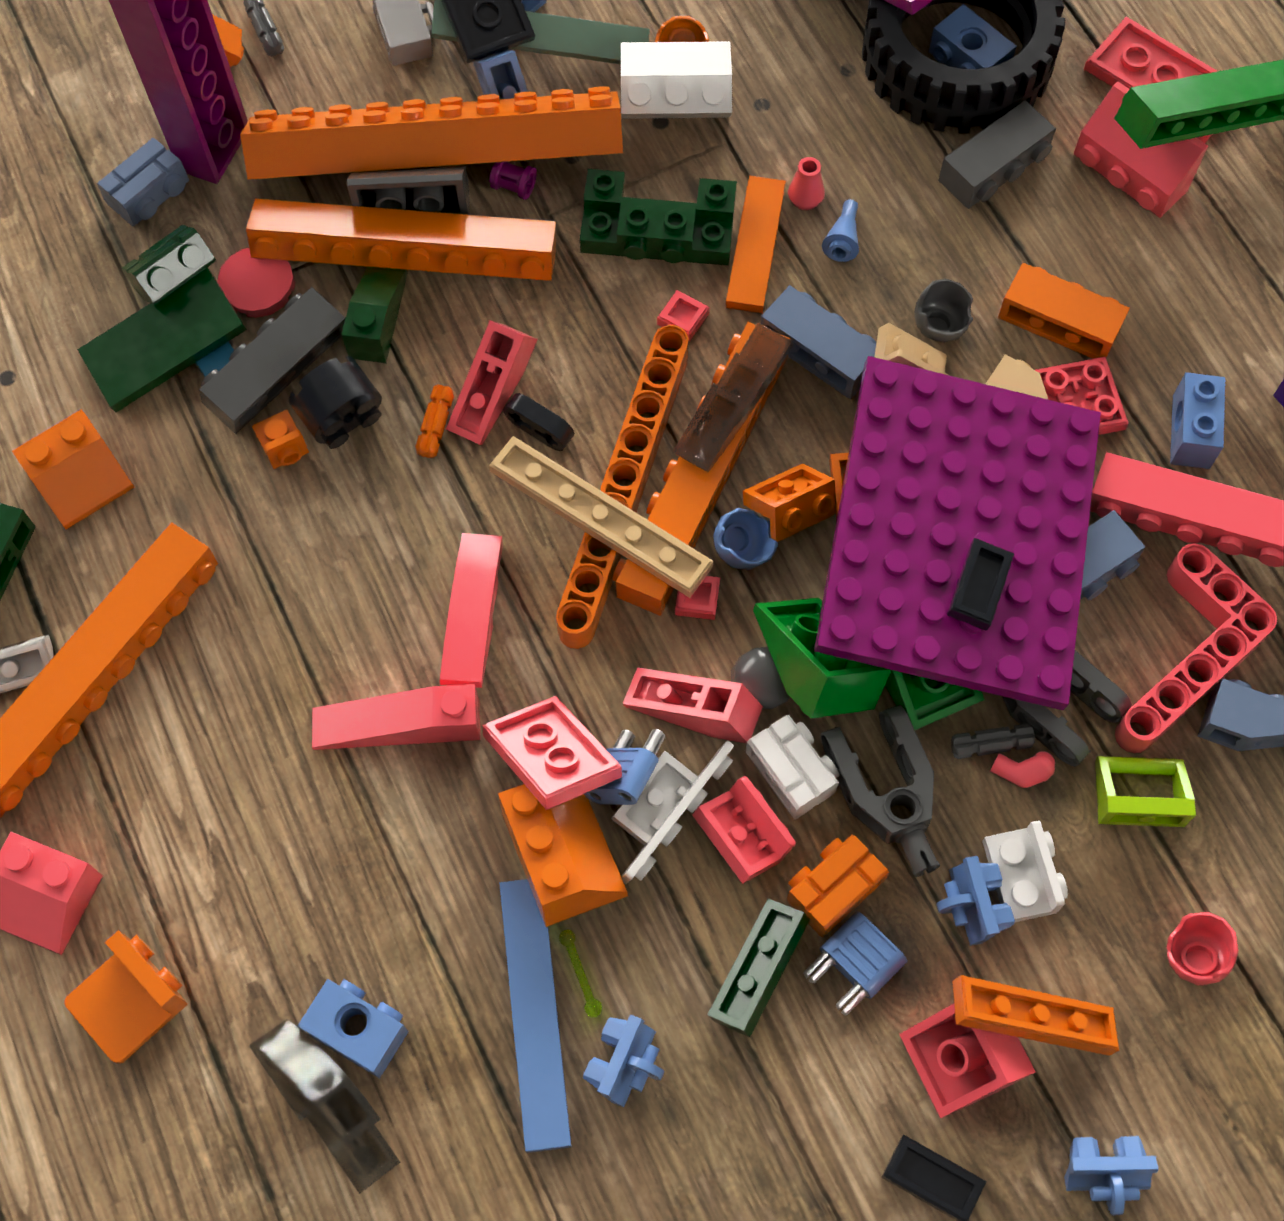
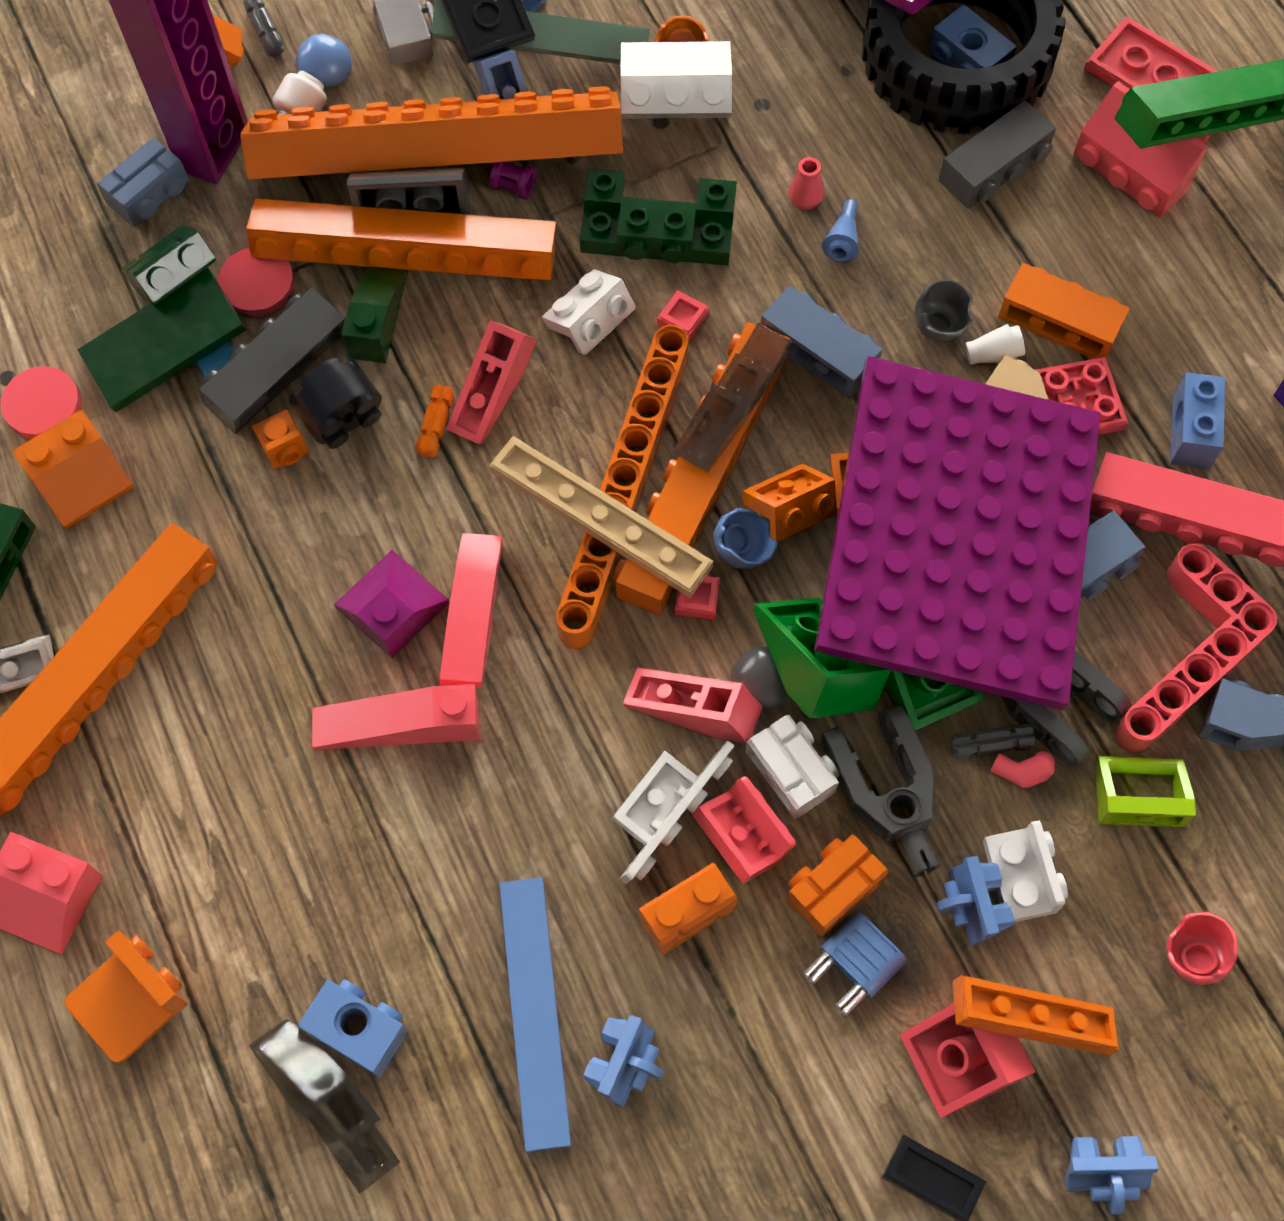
coral tile [482,696,622,810] -> none
orange slope [498,784,628,927] -> none
black beam [503,393,575,451] -> none
clear neon green hinge [559,929,602,1018] -> none
medium blue piece [584,729,665,805] -> none
plate [707,898,810,1037] -> none
orange tile [725,175,786,313] -> none
tan bracket [874,323,948,375] -> none
black tile [947,538,1014,631] -> none
none -> coral tile [0,366,82,439]
none -> white head [272,70,327,115]
none -> medium blue hair [296,34,352,87]
none -> magenta slope [334,550,450,658]
none -> white bracket [542,269,635,355]
none -> orange brick [639,862,738,955]
none -> white cone [965,324,1025,365]

